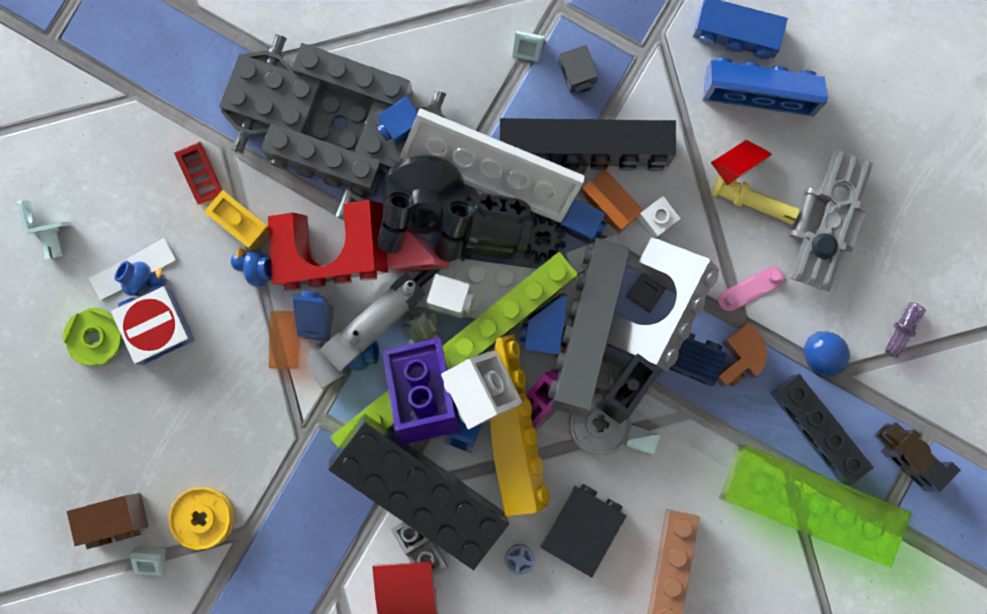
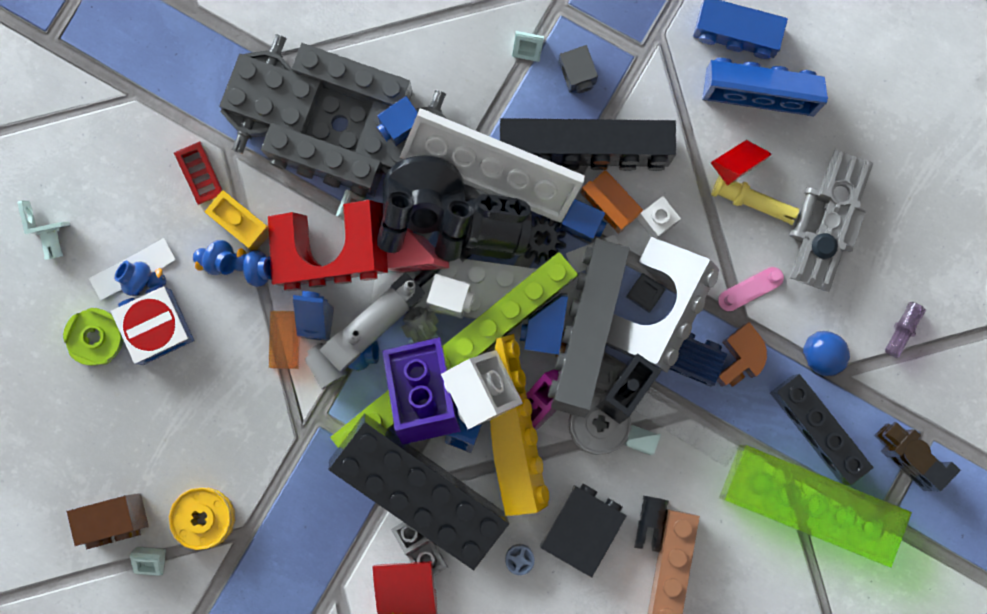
none -> blue animal [193,240,237,275]
none -> black hinge [634,495,669,552]

